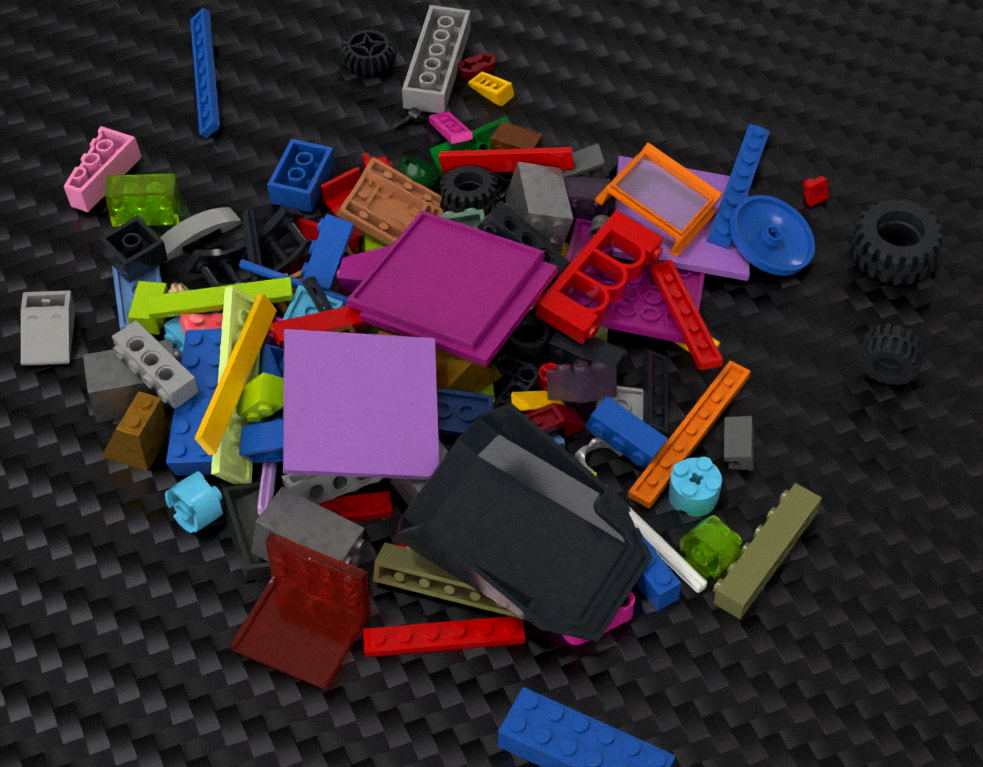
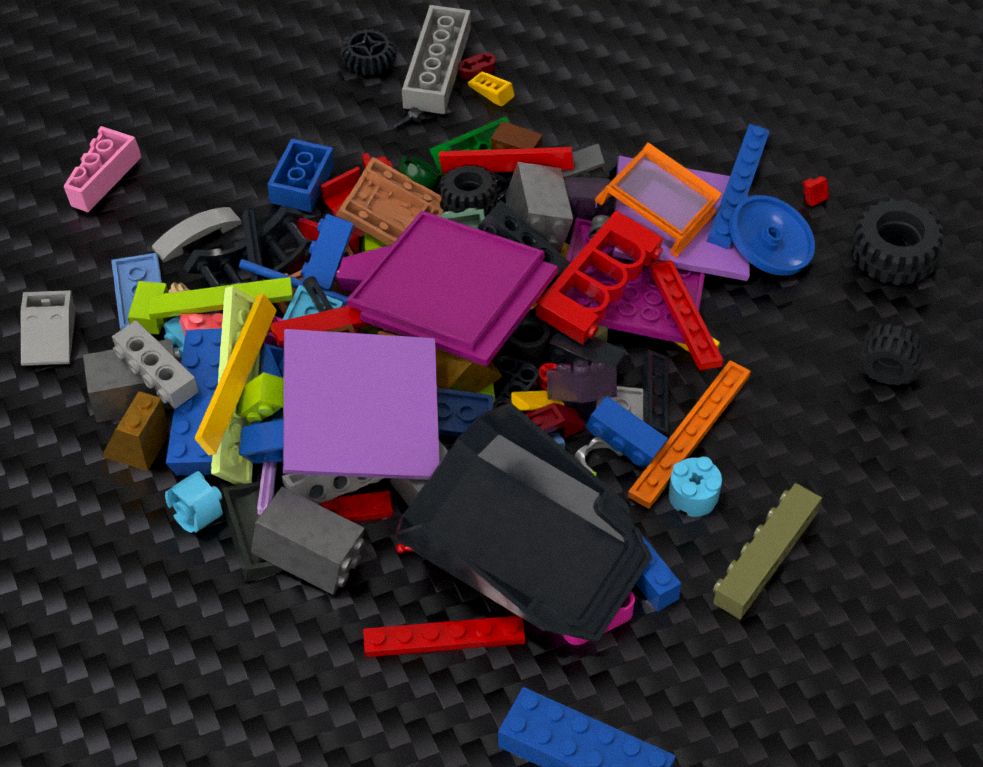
black brick [99,216,168,283] -> none
clear neon green brick [105,174,181,227] -> none
blue plate [190,8,220,138] -> none
clear red bracket [230,533,371,690] -> none
olive brick [373,543,525,620] -> none
dark pink tile [429,111,473,144] -> none
white axle [629,507,707,593] -> none
clear neon green brick [680,515,742,579] -> none
dark grey hinge [724,416,754,471] -> none

